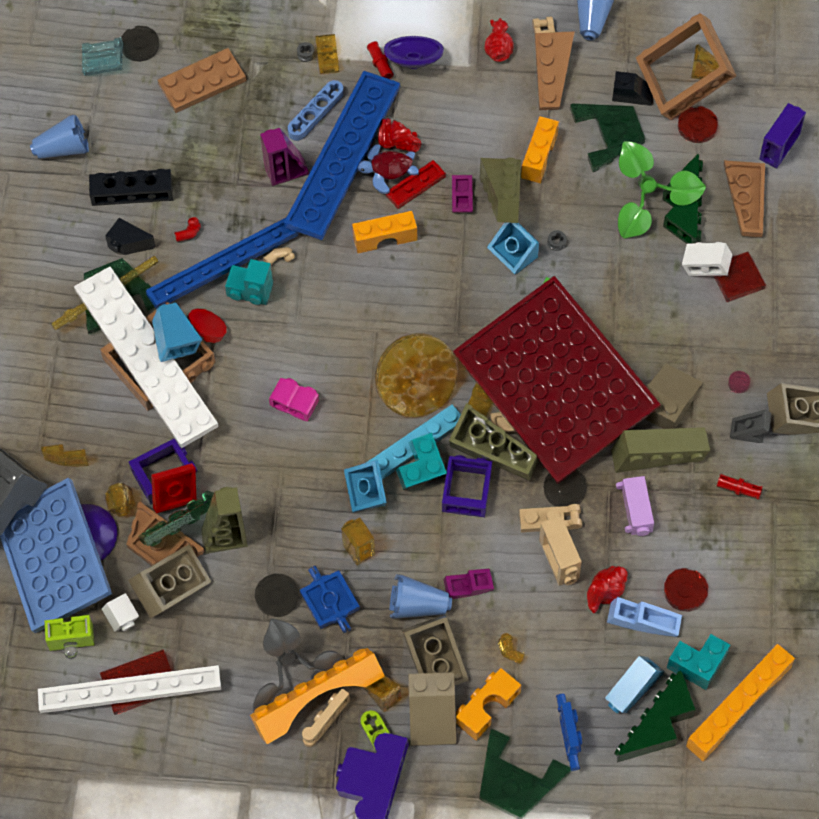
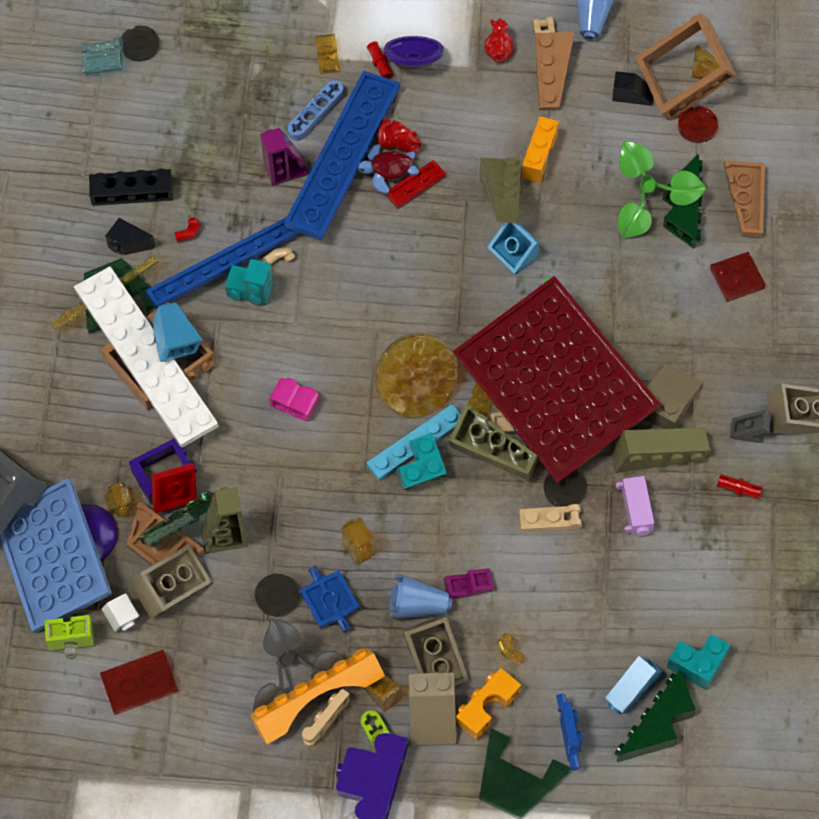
medium blue cone [30,115,89,159] -> none
white plate [38,665,221,713] -> none
clear yellow slope [41,444,89,467] -> none
medium nougat plate [157,48,246,113] -> none
red tile [187,308,227,343] -> none
dark grey bush [297,42,315,62] -> none
dark azure slope [344,460,387,512] -> none
light orange arch [352,211,417,254] -> none
dark purple window [442,455,492,518] -> none
magenta slope [452,175,473,213] -> none
tan window [539,516,582,586] -> none
dark grey bush [547,230,566,251] -> none
clear green wing [570,103,645,172] -> none
red hair [587,566,628,613] -> none
light blue slope [607,597,682,637] -> none
clear red tile [664,568,708,612] -> none
white brick [682,242,732,276] -> none
light orange arch [686,644,795,762] -> none
clear pink tile [728,371,750,393] -> none
dark purple window [759,103,806,169] -> none

